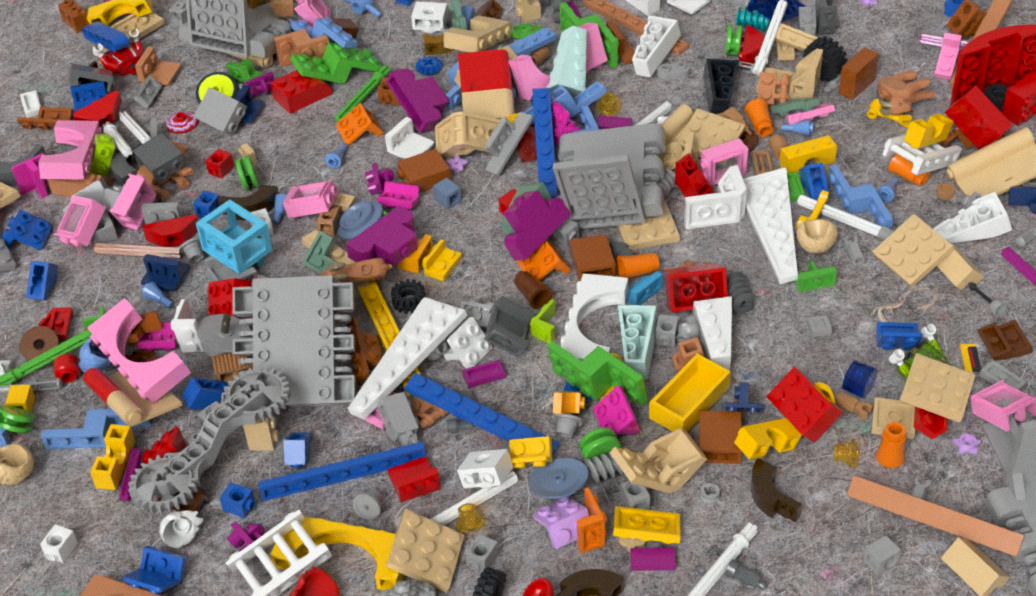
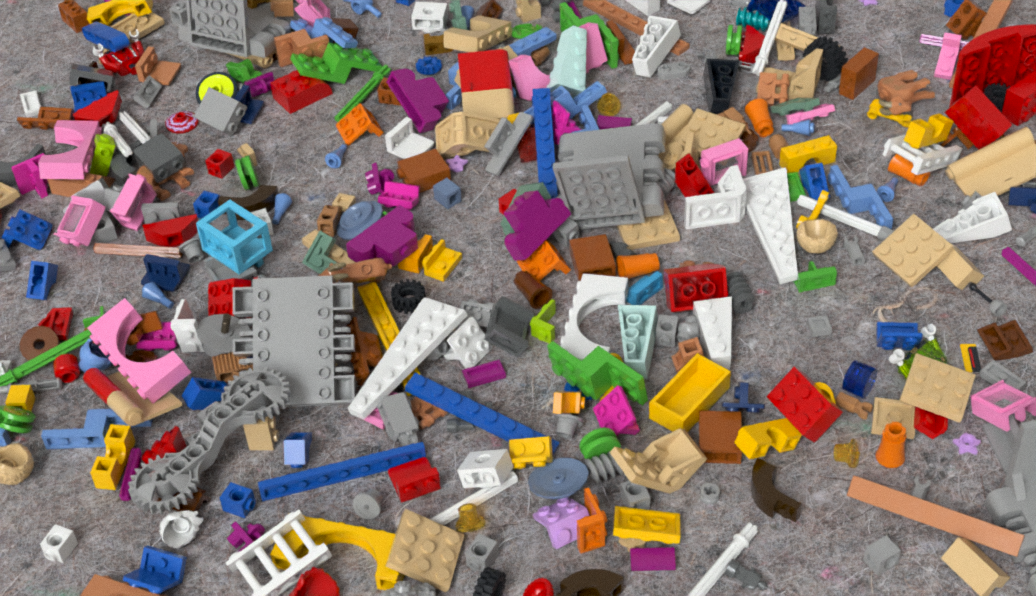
bright pink window [283,179,338,218] -> none
medium nougat tile [936,183,955,200] -> none

